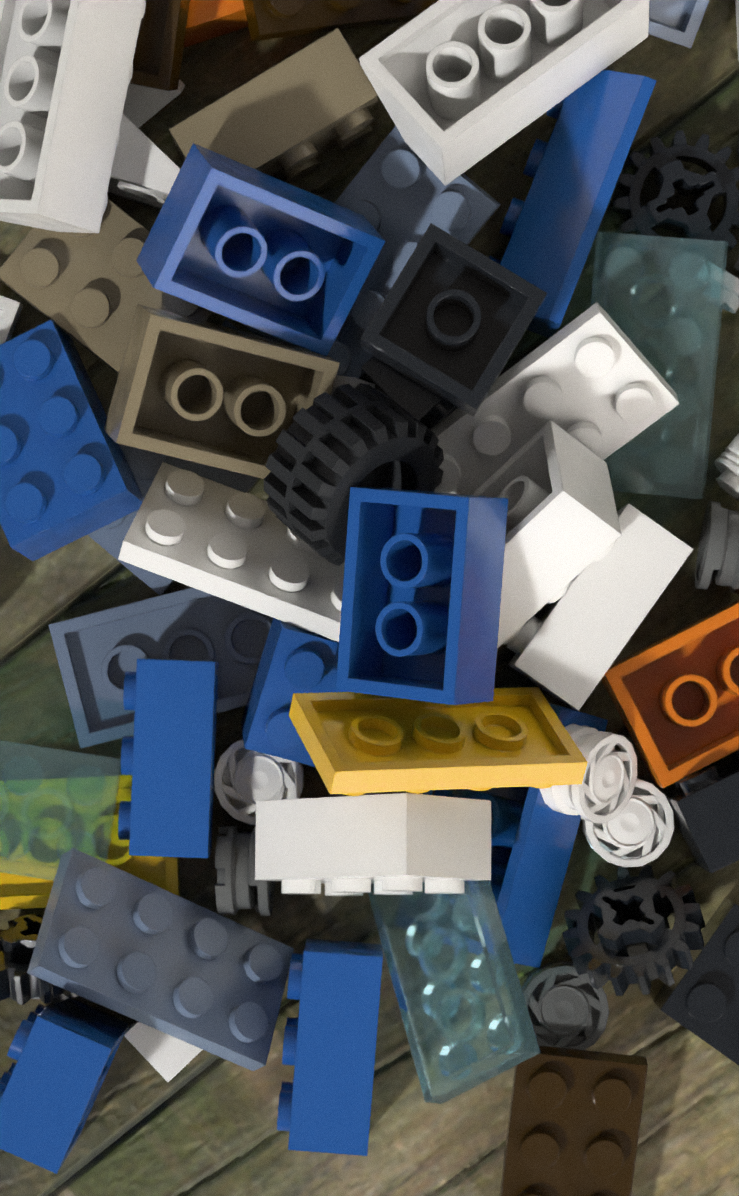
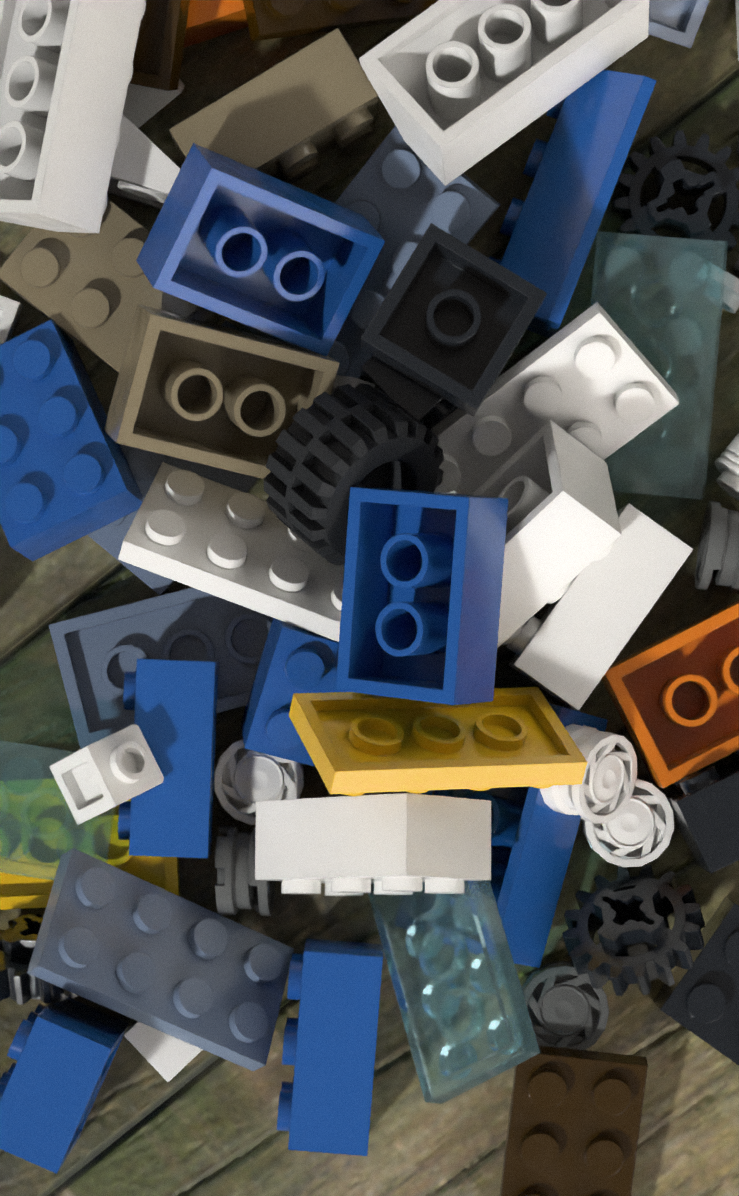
none -> white bracket [49,724,164,825]

